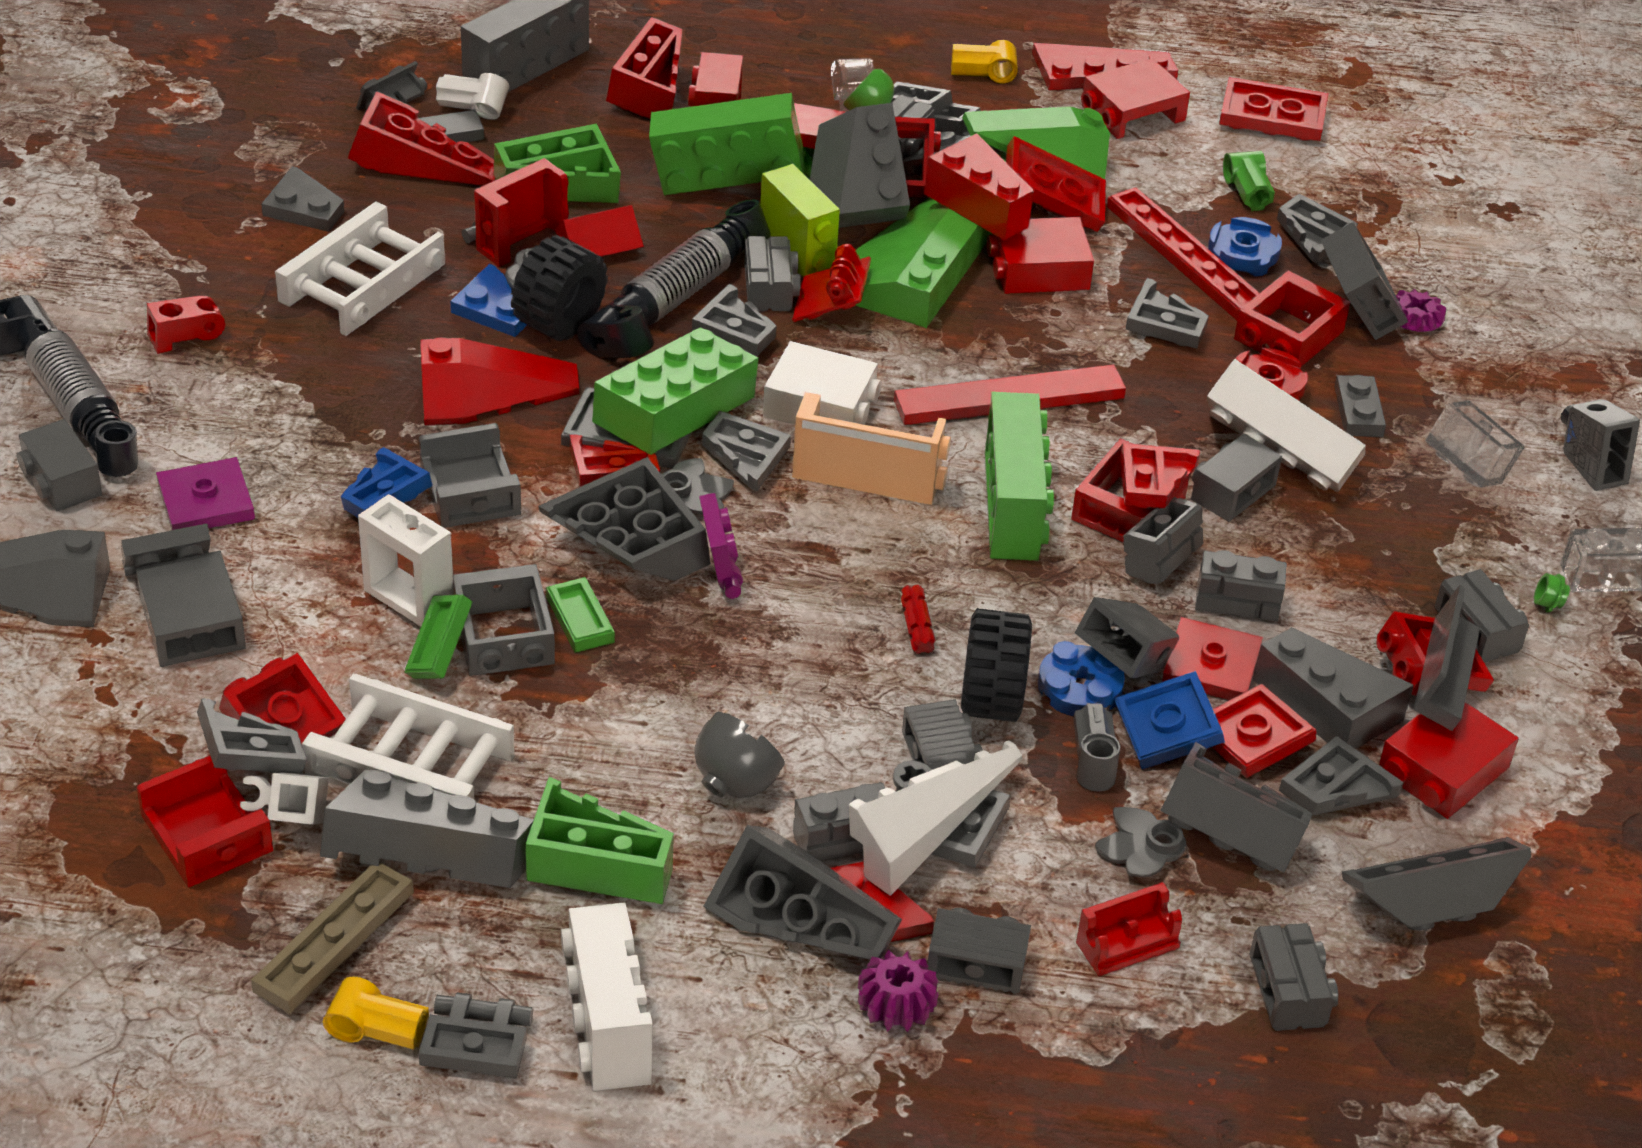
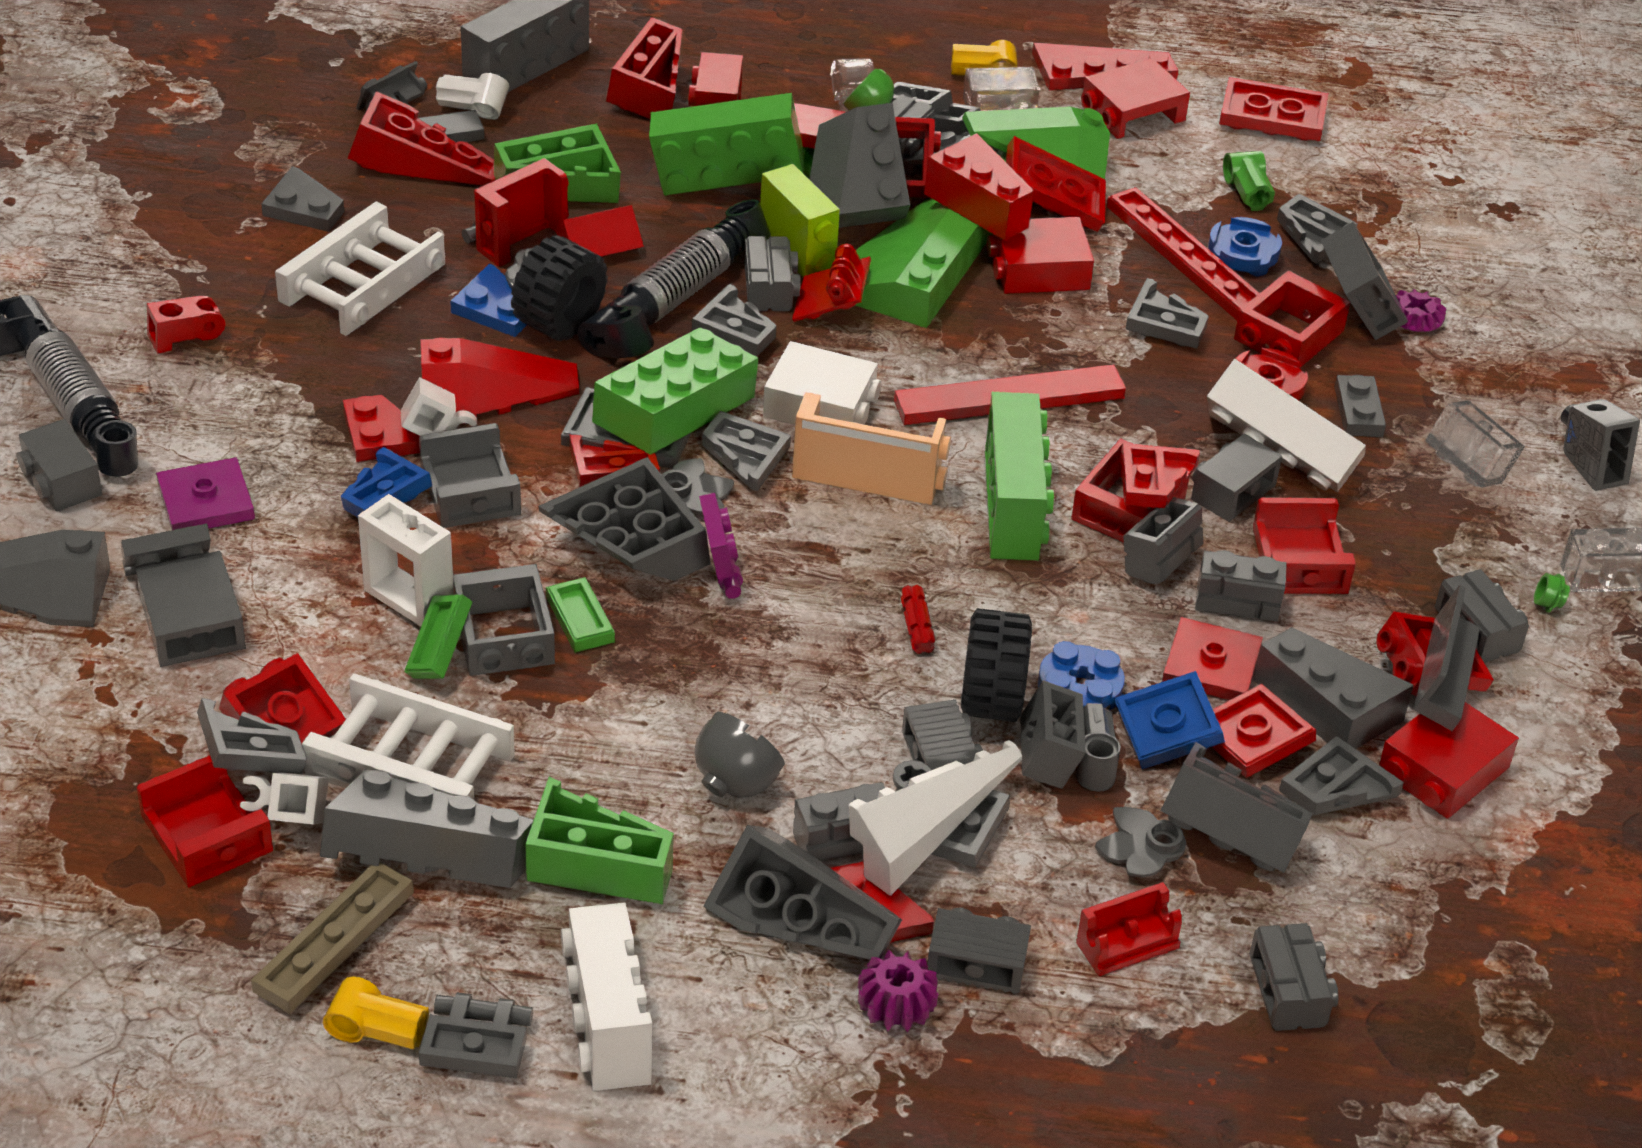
dark grey torso [1075,597,1179,678] -> none
dark grey wedge [1342,837,1531,930] -> none
none -> red wing [343,394,420,462]
none -> white brick [401,377,477,436]
none -> clear brick [963,67,1040,111]
none -> dark grey brick [1020,680,1086,789]
none -> red panel [1253,497,1356,594]

